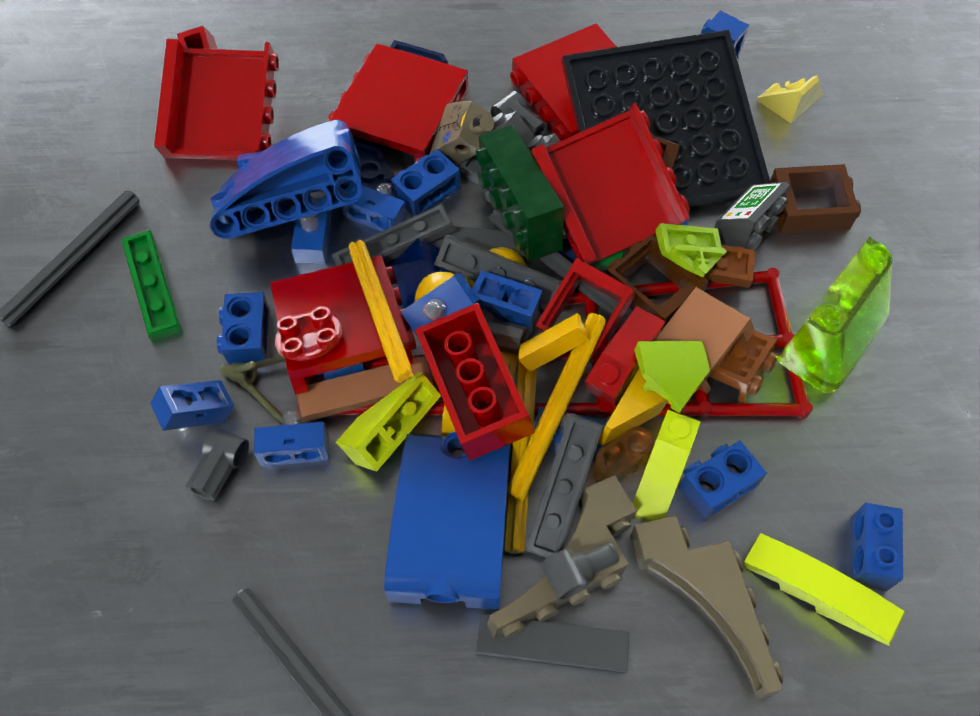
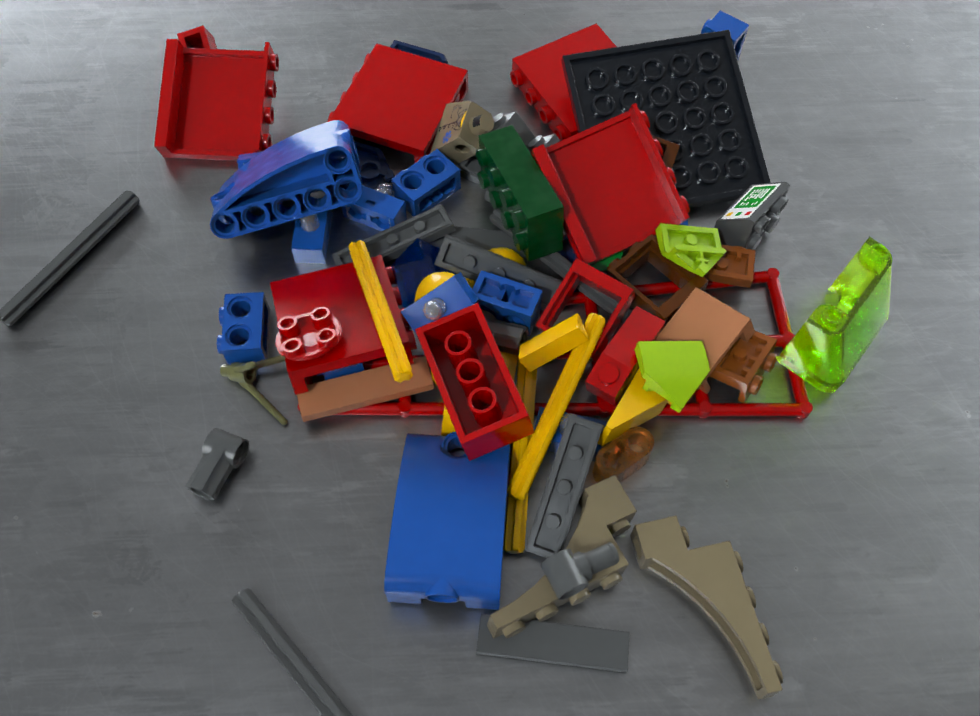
green tile [121,229,183,342] -> none
blue piece [150,380,235,432] -> none
blue piece [254,409,329,466] -> none
neon yellow slope [336,372,441,472] -> none
dark grey piece [490,91,548,137] -> none
neon yellow slope [632,410,701,522] -> none
blue brick [679,440,767,521] -> none
neon yellow slope [744,533,905,646] -> none
light yellow slope [758,76,824,124] -> none
reddish brown window [770,164,861,234] -> none
blue brick [850,502,903,591] -> none

